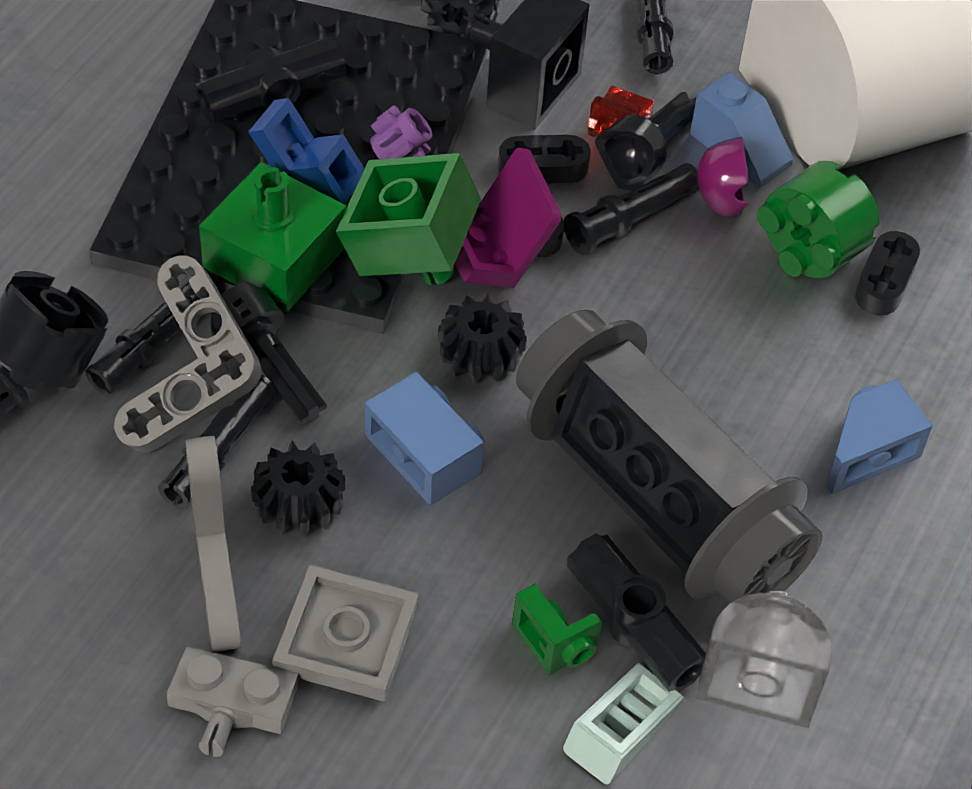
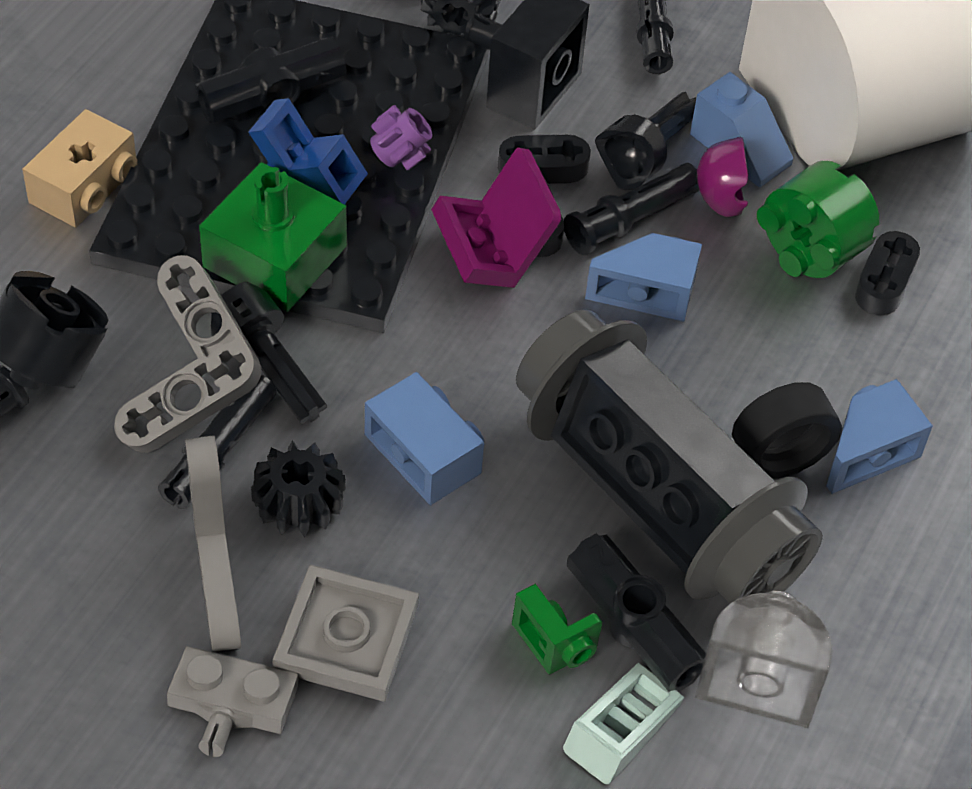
black pin [85,282,209,395] -> none
green brick [336,153,481,285] -> none
black gear [437,294,527,383] -> none
clear red bracket [587,85,655,138] -> none
none -> tan brick [22,109,137,228]
none -> medium blue slope [585,233,702,322]
none -> black tyre [731,382,843,479]

